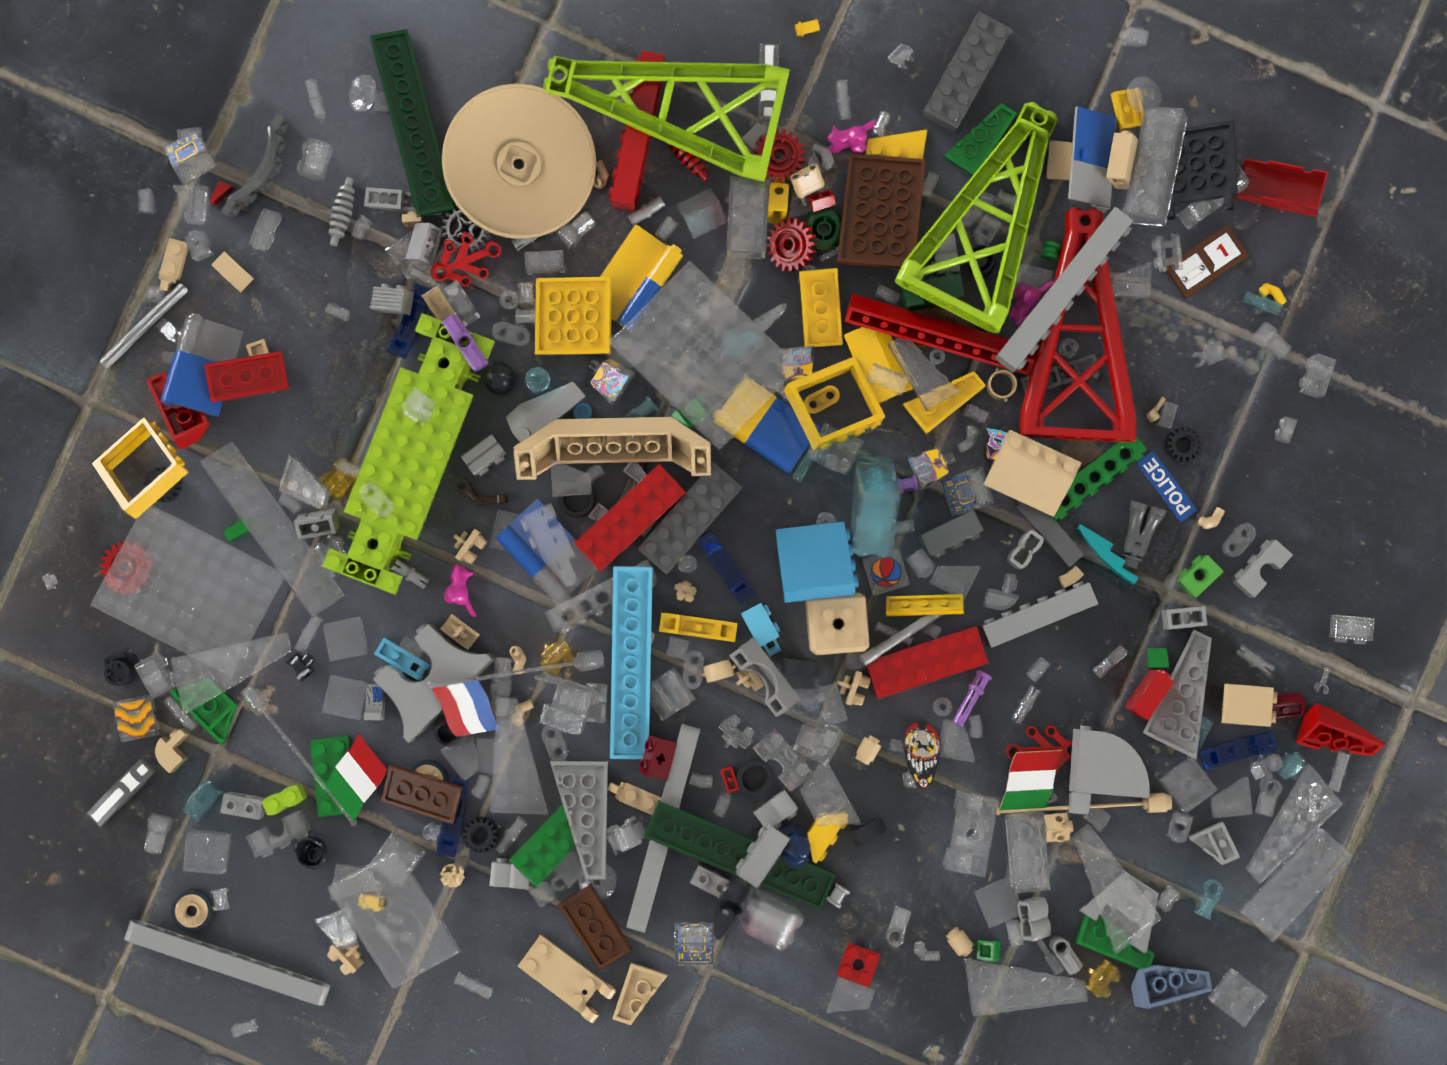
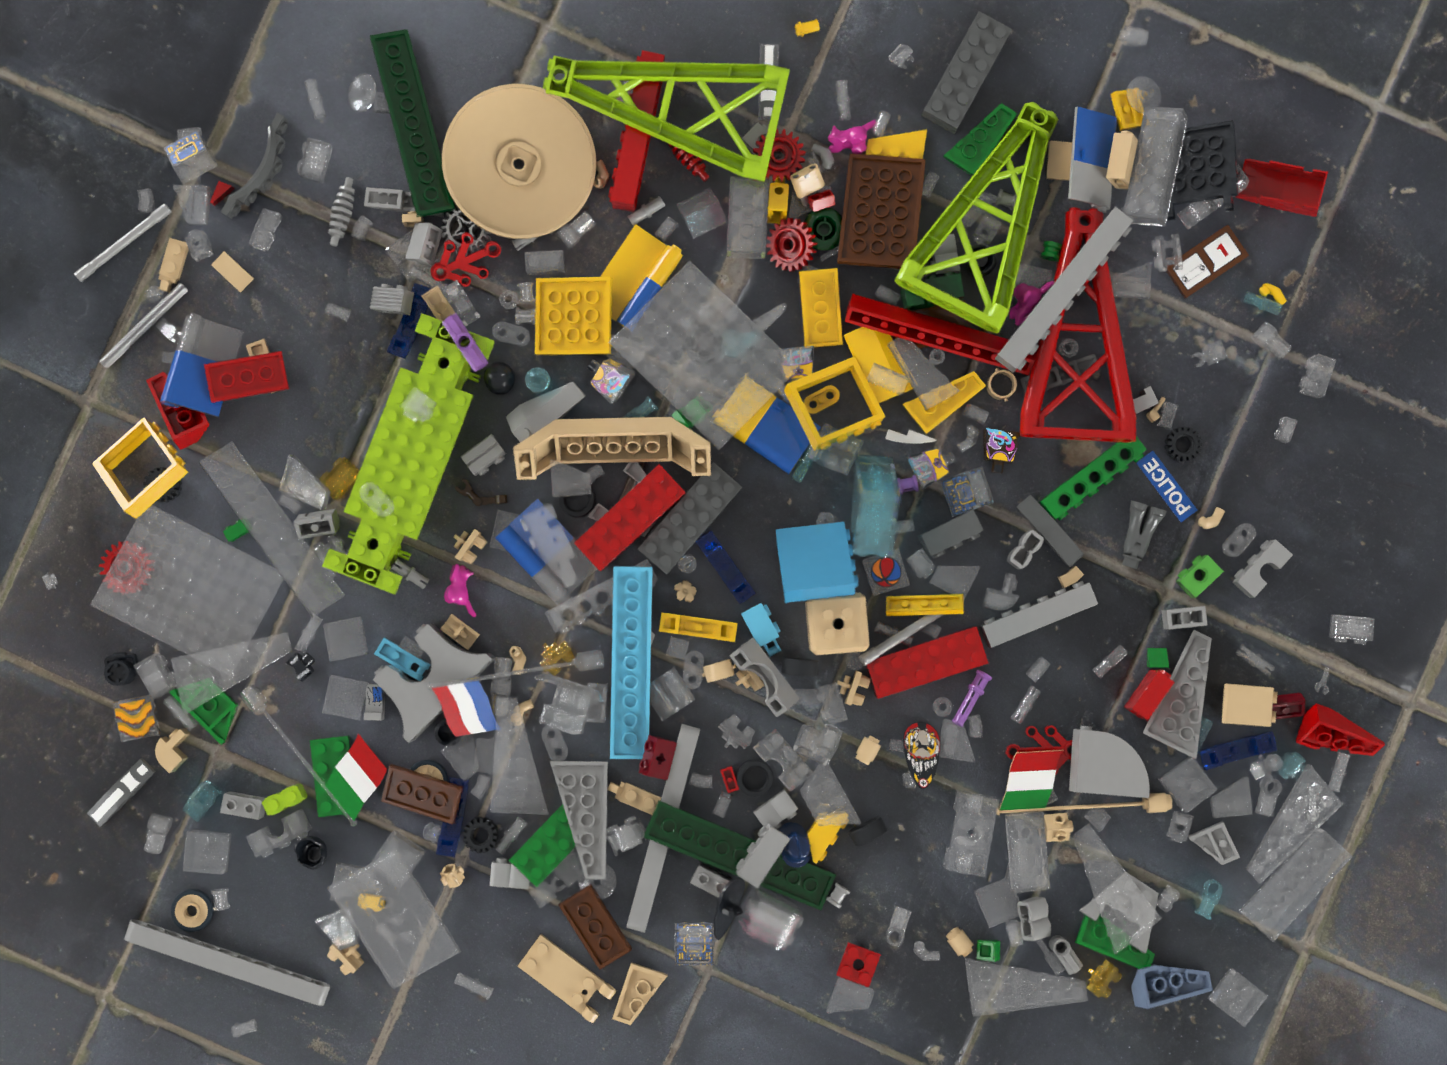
clear piece [336,458,361,478] -> none
dark azure tile [573,403,593,419] -> none
tan slope [983,430,1081,517] -> none
light grey slope [1069,792,1091,815] -> none
teal slope [1075,524,1138,584] -> none
none -> light grey piece [74,203,172,282]
none -> white sticker [885,429,936,444]
none -> light grey leg [1133,386,1159,414]

